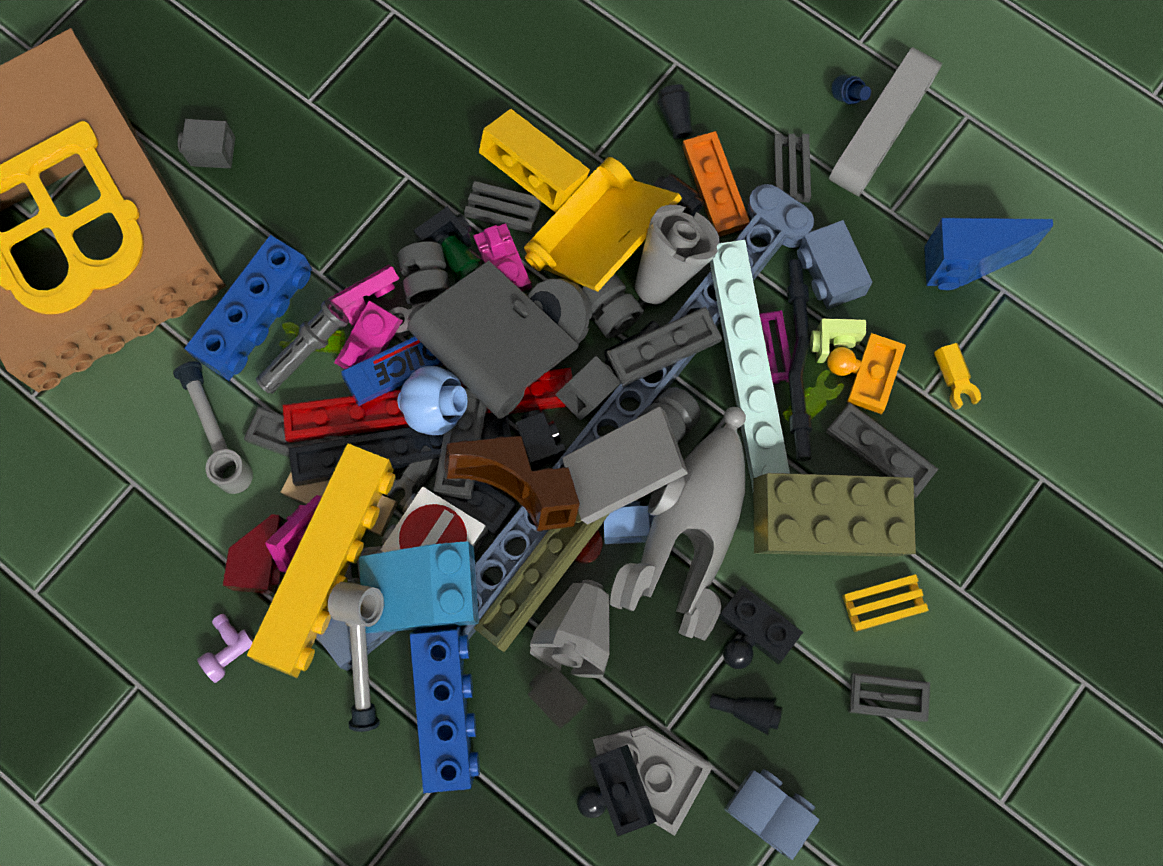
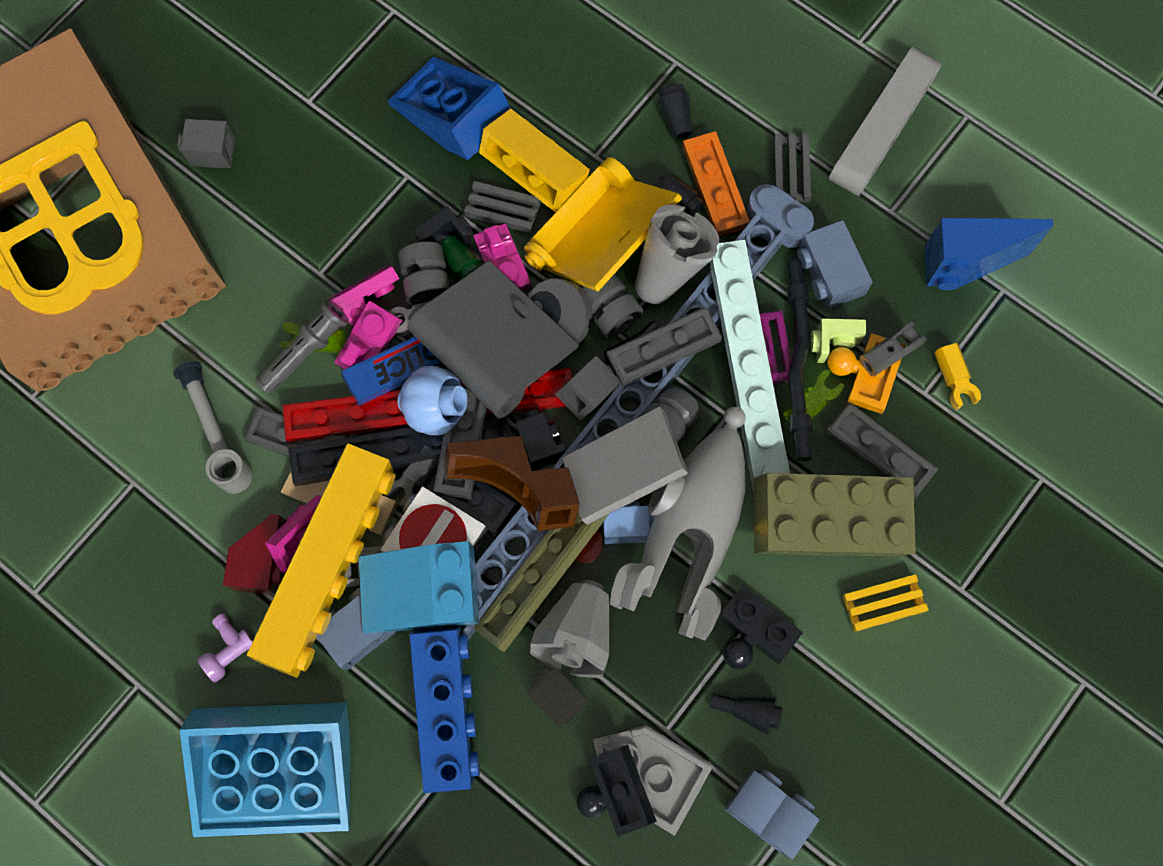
blue brick [184,235,312,381] -> none
light grey piece [328,582,384,732] -> none
dark blue cylinder [831,74,871,104] -> none
dark grey tile [848,673,930,722] -> none
none -> dark azure slope [180,702,350,837]
none -> blue slope [388,57,511,160]
none -> dark grey bar [860,321,928,377]

